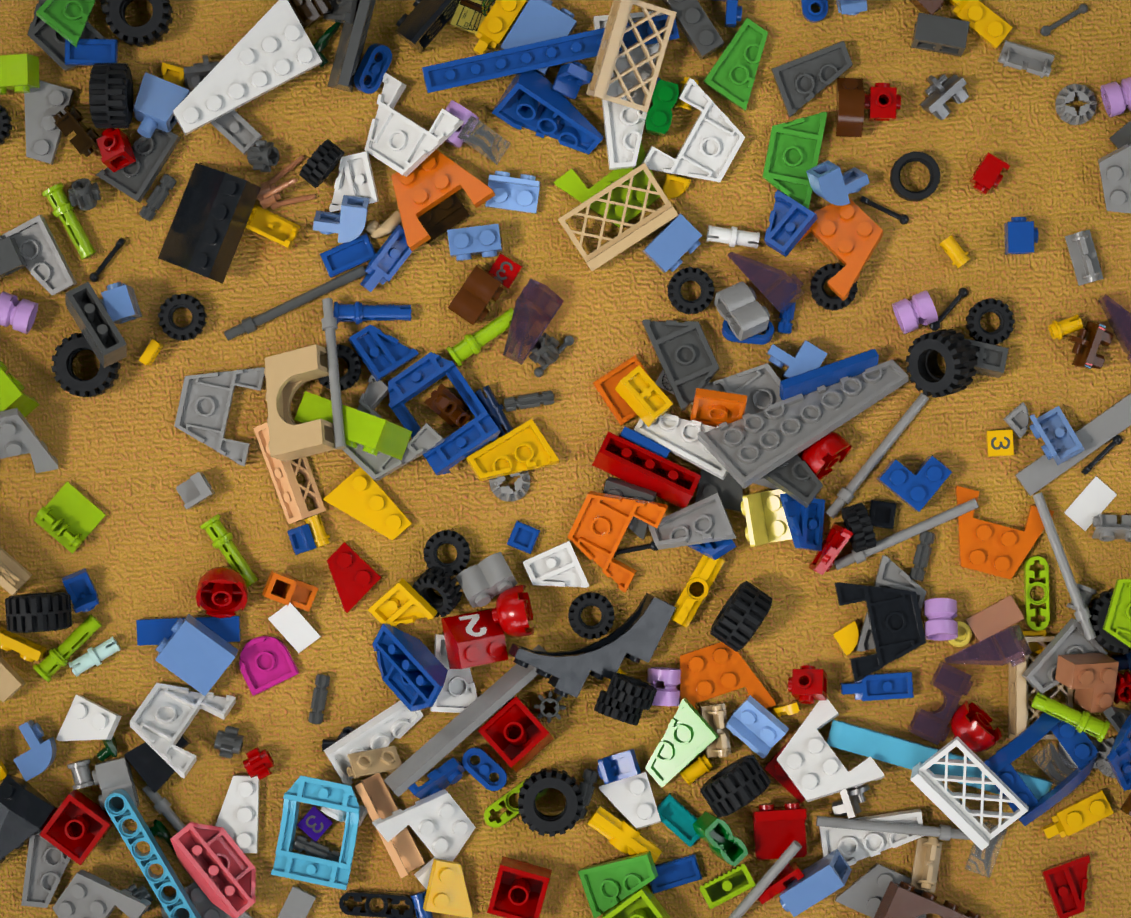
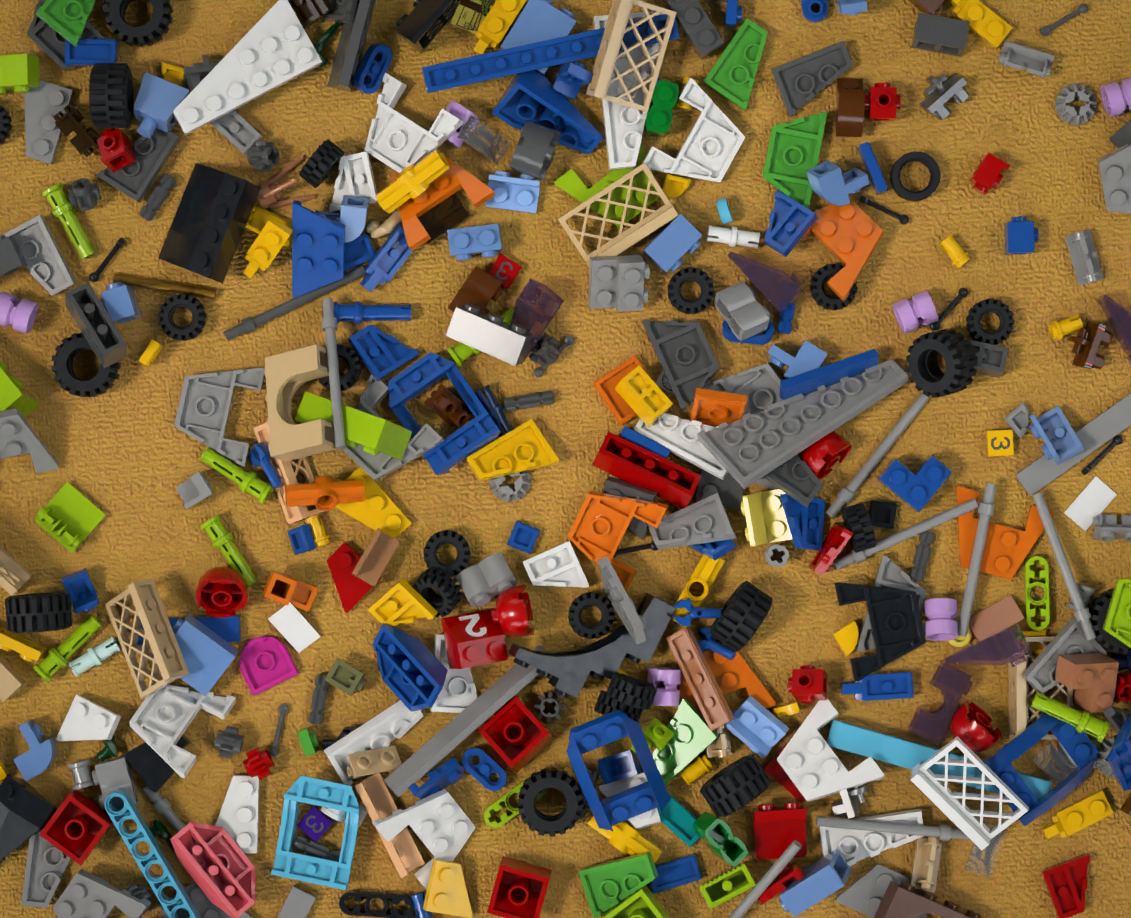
none -> tan fence [105,578,189,699]
none -> pearl gold bar [113,273,217,299]
none -> lime pin [200,447,274,505]
none -> yellow hinge [243,216,293,278]
none -> blue bar [249,442,282,488]
none -> dark grey hinge [269,704,289,757]
none -> orange piece [285,476,365,511]
none -> blue wing [292,200,345,297]
none -> bright green plate [297,727,320,757]
none -> olive bracket [325,657,367,696]
none -> medium nougat panel [352,528,400,587]
none -> yellow piece [375,149,450,214]
none -> brick [445,303,533,366]
none -> dark grey brick [510,120,561,180]
none -> blue wedge [566,709,671,831]
none -> light grey plate [588,255,650,312]
none -> light grey wing [598,556,647,645]
none -> lime bracket [630,718,674,753]
none -> nougat tile [666,626,734,731]
none -> blue bar [673,599,722,626]
none -> blue bar [696,628,736,660]
none -> medium azure tile [716,197,733,224]
none -> light grey bush [764,544,789,567]
none -> blue tile [857,142,888,195]
none -> light grey bar [958,483,996,636]

